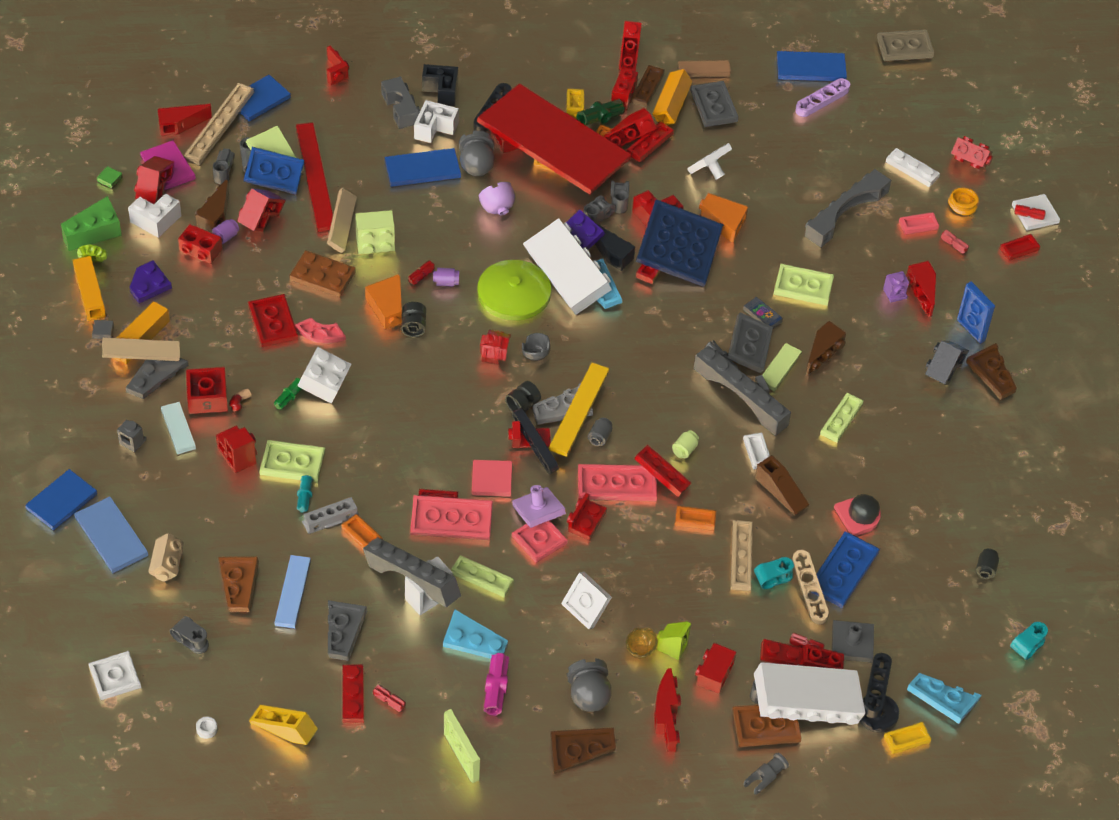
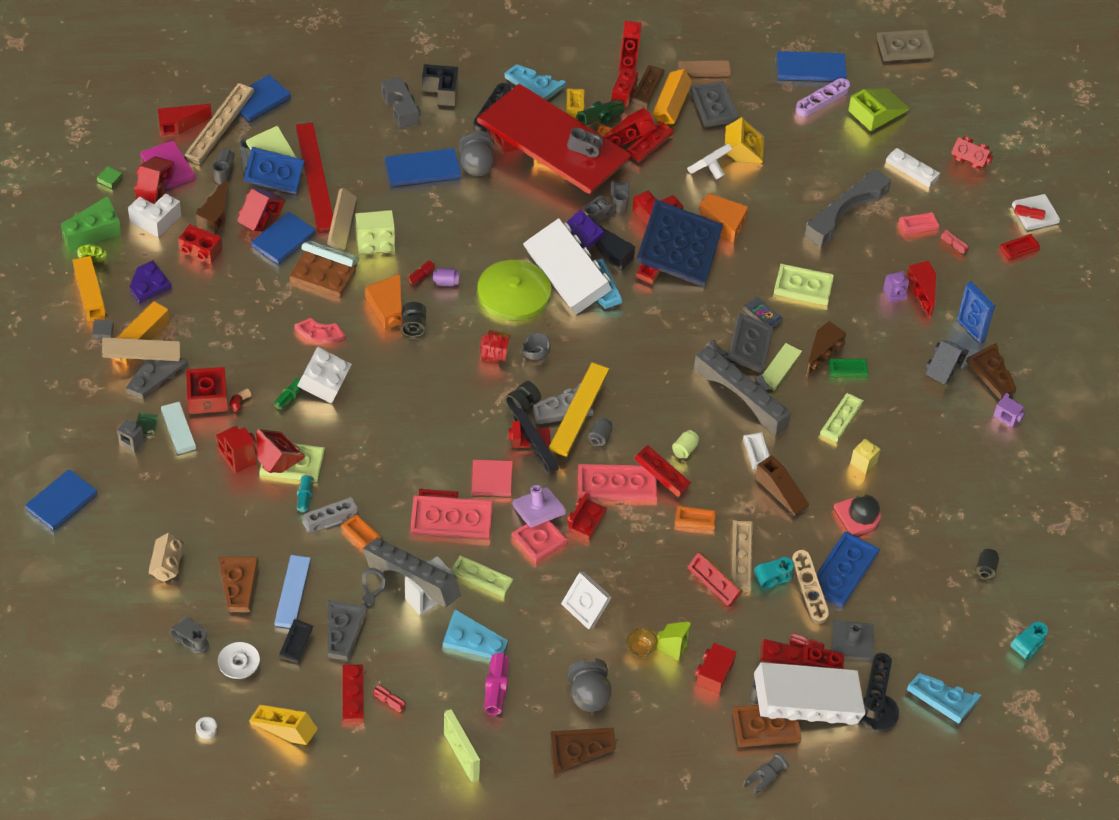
medium blue tile [74,496,148,574] -> none
white tile [89,651,141,700] -> none
medium lavender brick [212,219,239,244] -> none
red tile [248,294,298,347] -> none
red bracket [327,46,349,85] -> none
white brick [414,100,459,143] -> none
lavender cylinder [479,182,515,216] -> none
red slope [654,668,681,752] -> none
yellow tile [884,722,931,754] -> none
light orange piece [948,188,979,216] -> none
none -> clear green tile [136,413,158,435]
none -> white dish [218,642,260,679]
none -> blue tile [251,212,316,264]
none -> red slope [256,429,305,473]
none -> black plate [279,619,313,664]
none -> light aqua tile [302,240,359,267]
none -> dark grey piece [362,568,387,607]
none -> medium azure wing [505,64,566,100]
none -> dark grey piece [567,128,603,158]
none -> plate [687,552,743,606]
none -> yellow slope [725,117,764,163]
none -> green tile [828,359,868,377]
none -> lime slope [848,88,910,131]
none -> light yellow brick [850,439,880,474]
none -> medium lavender brick [993,393,1026,427]

